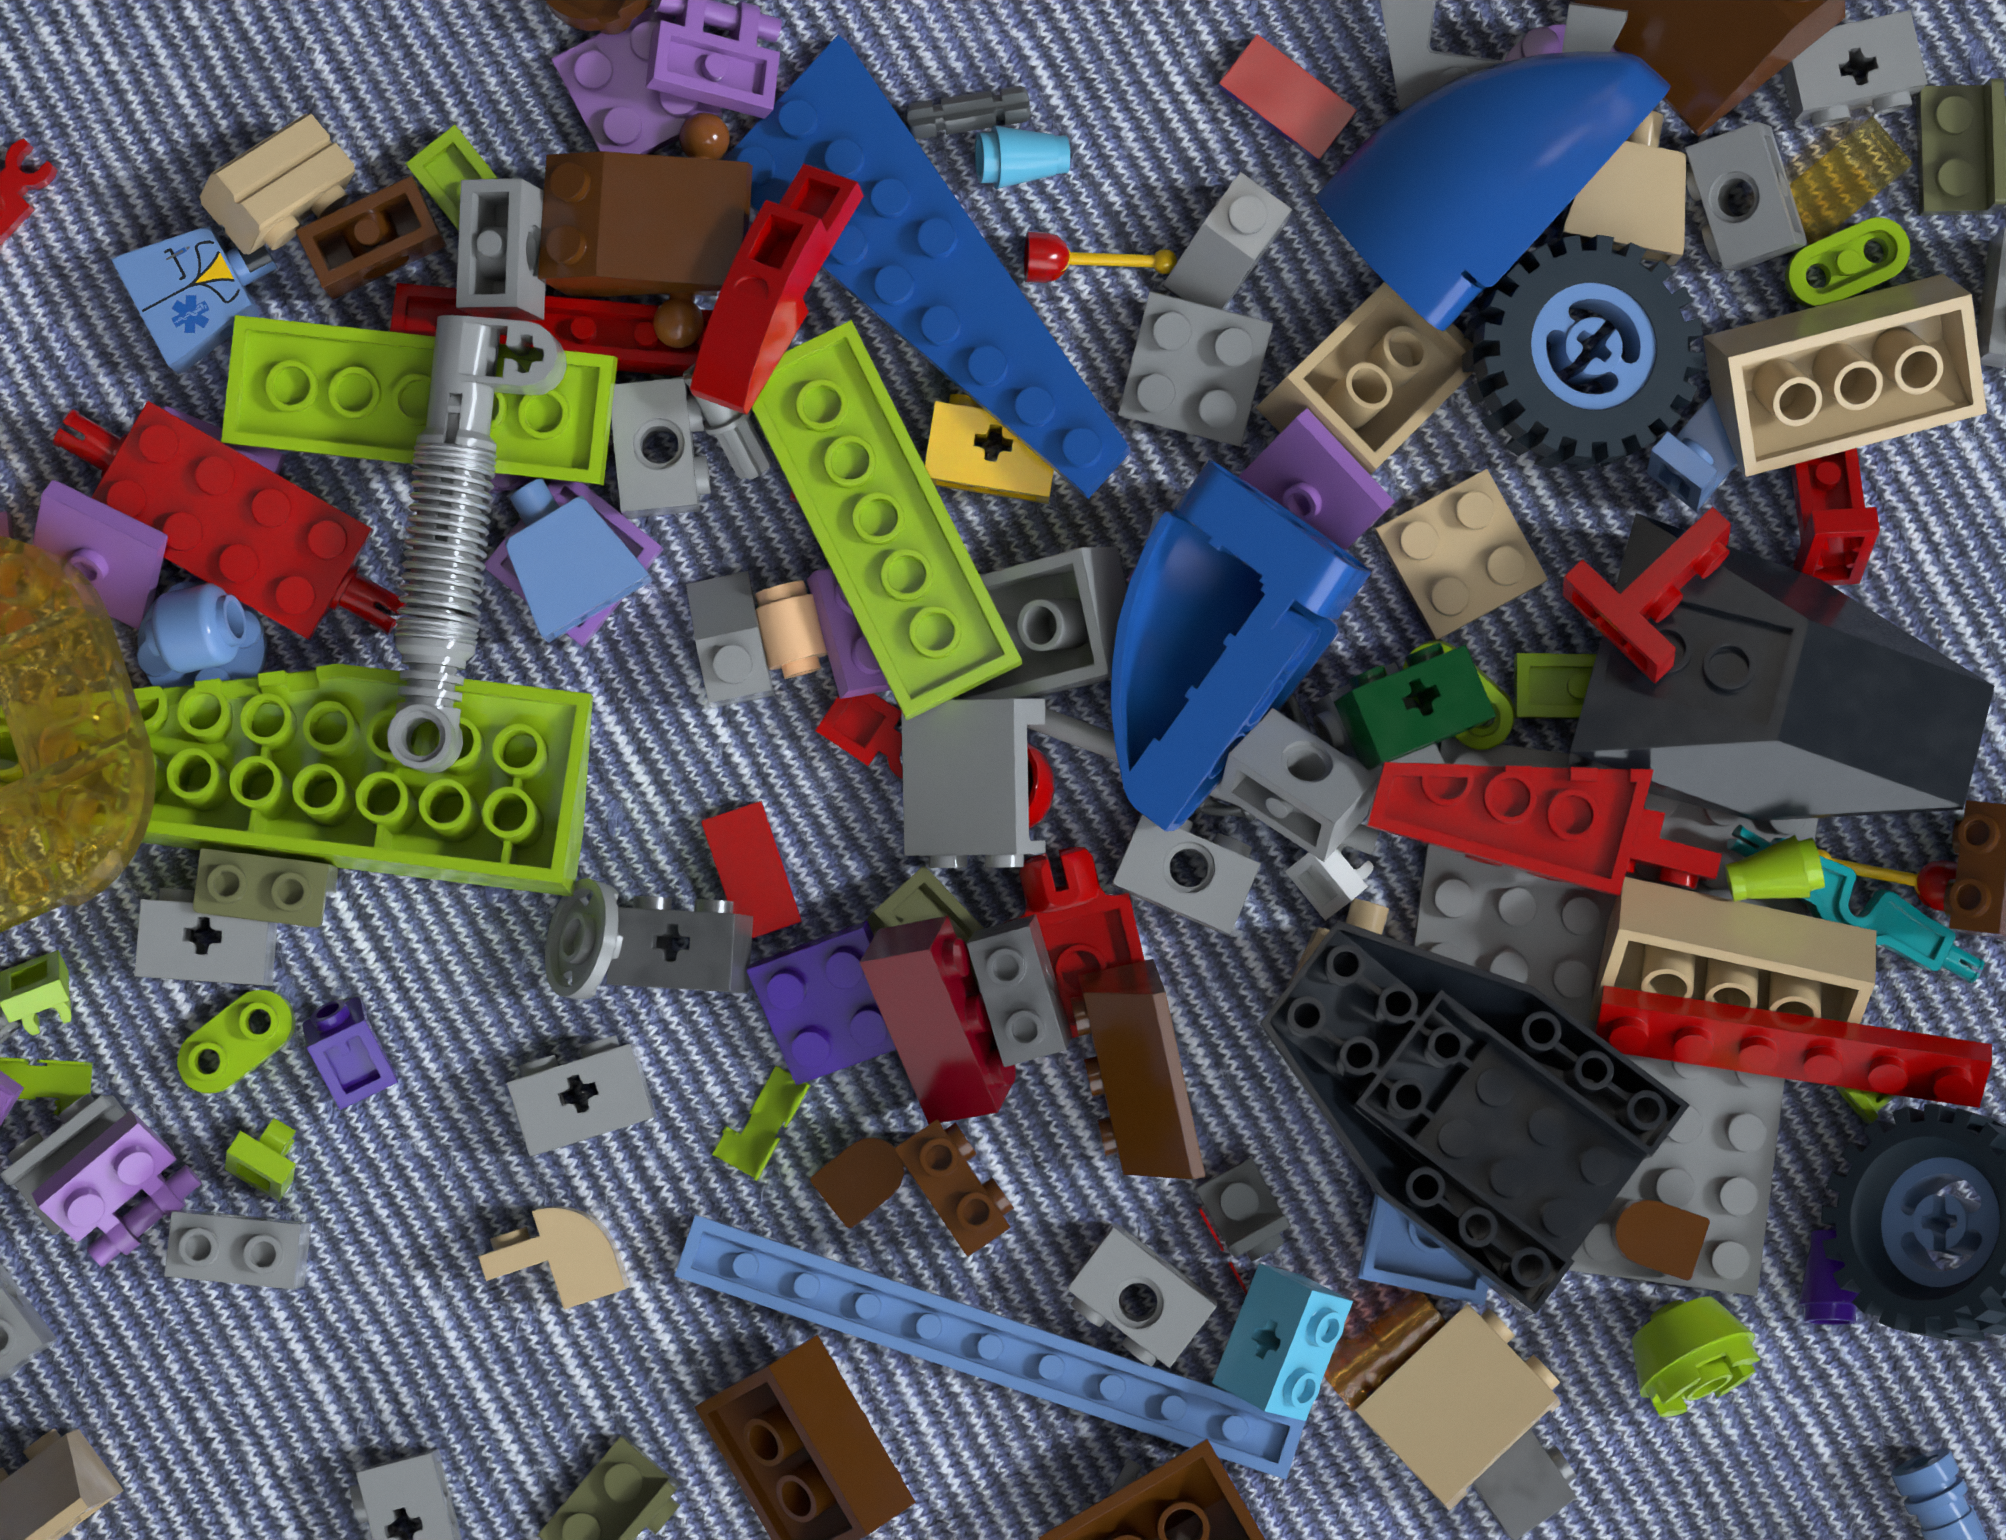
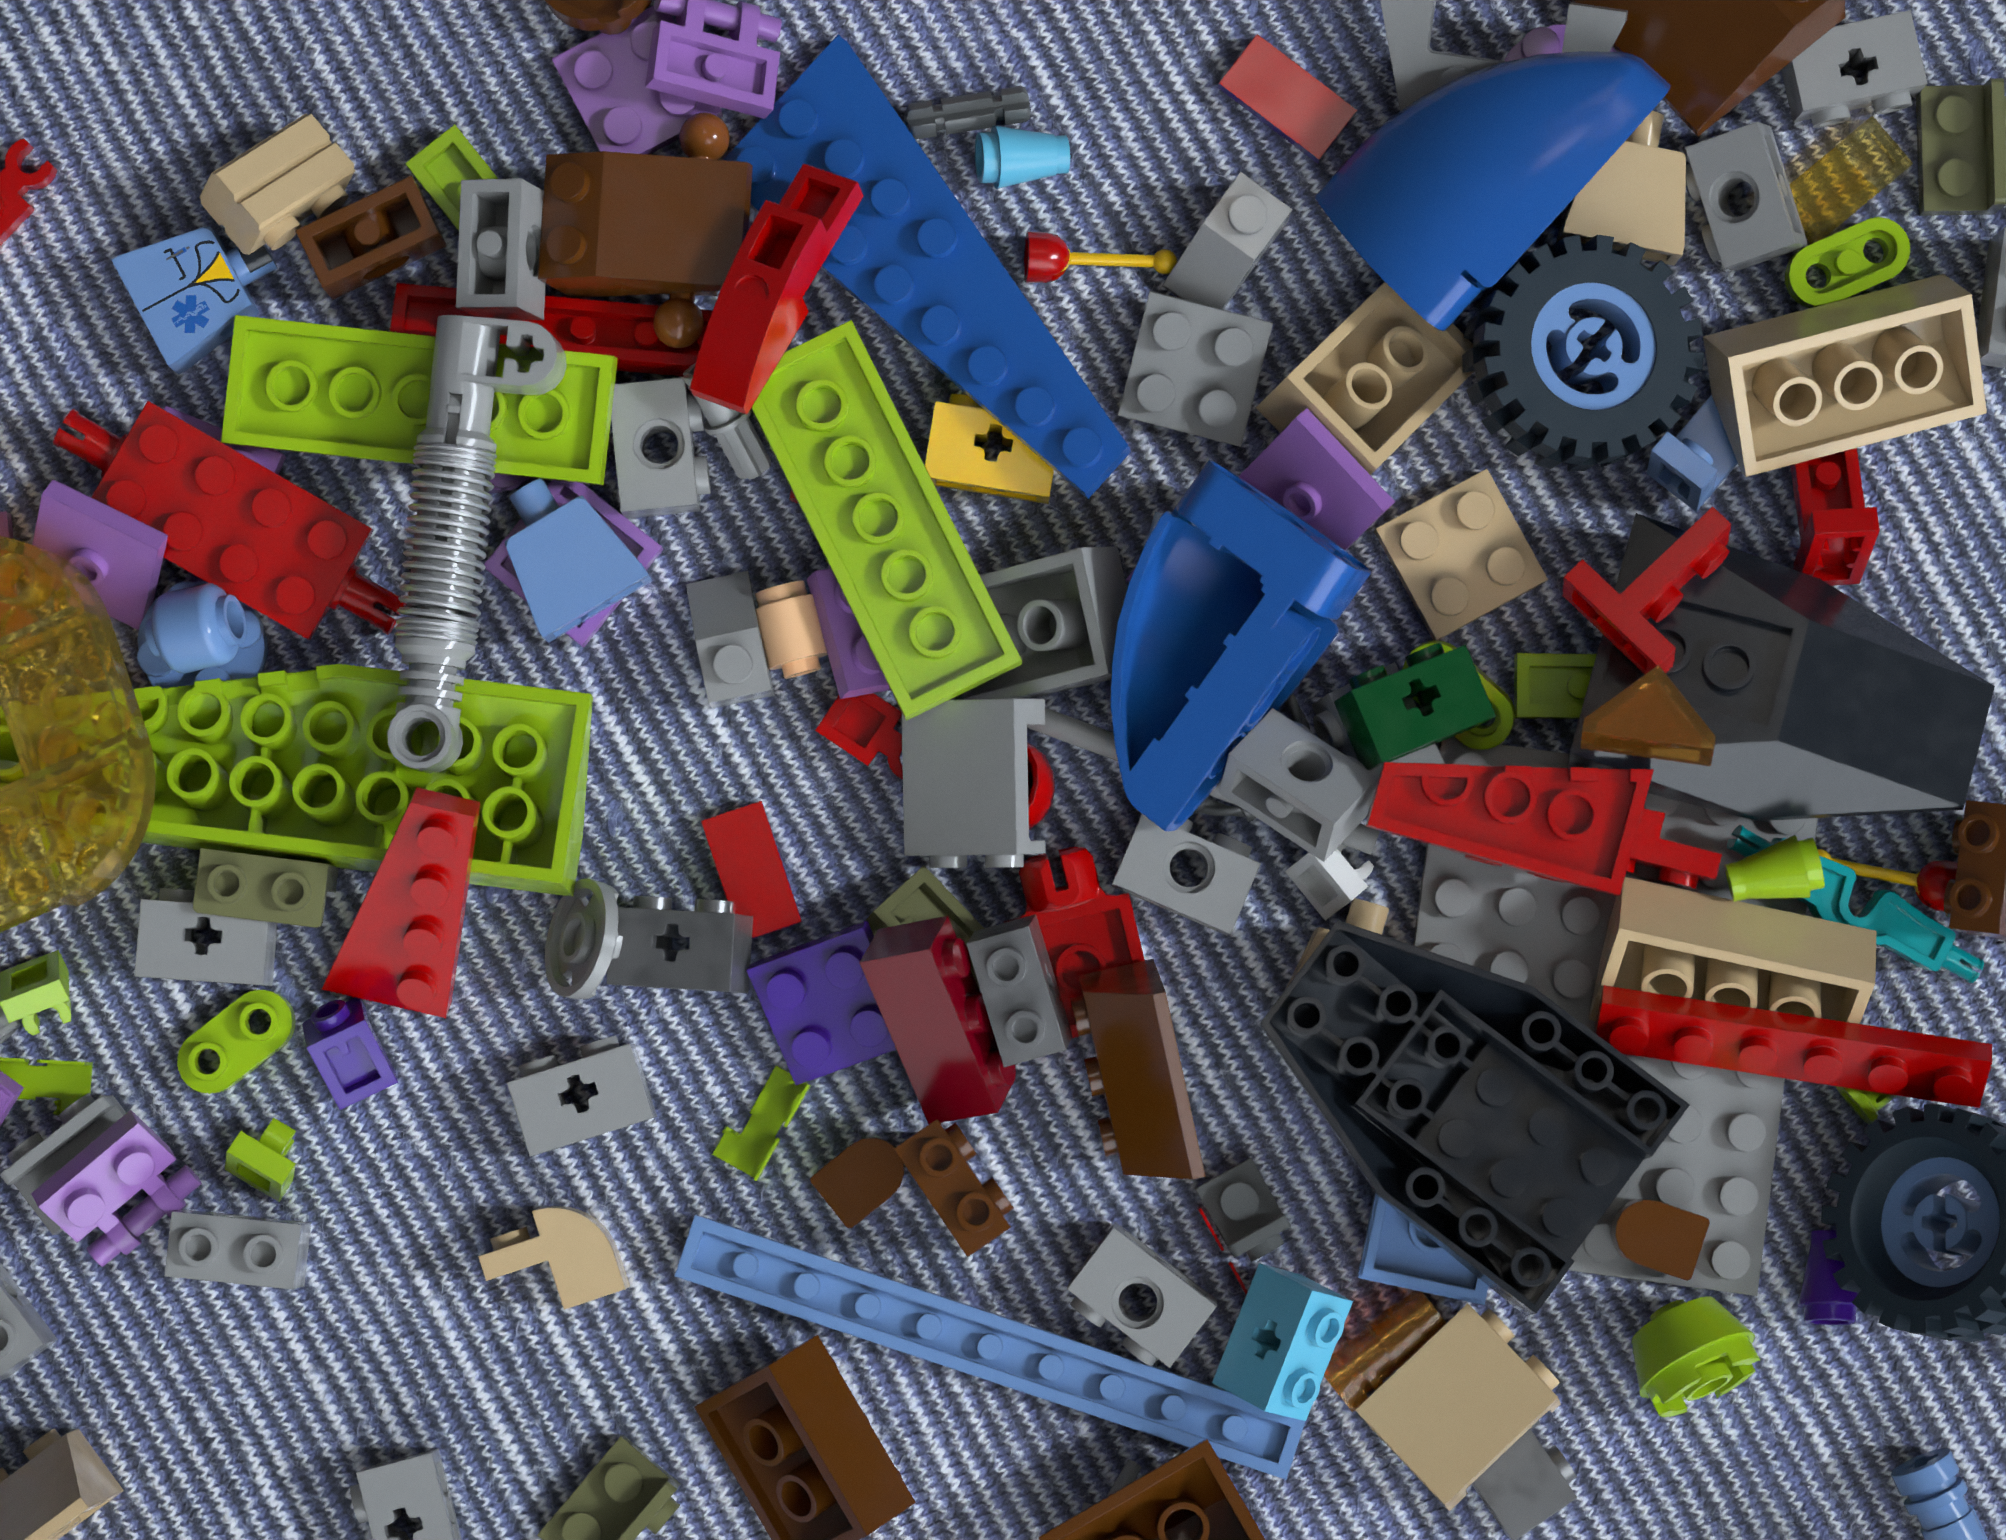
none -> red wing [322,787,481,1018]
none -> clear orange slope [1581,665,1716,766]

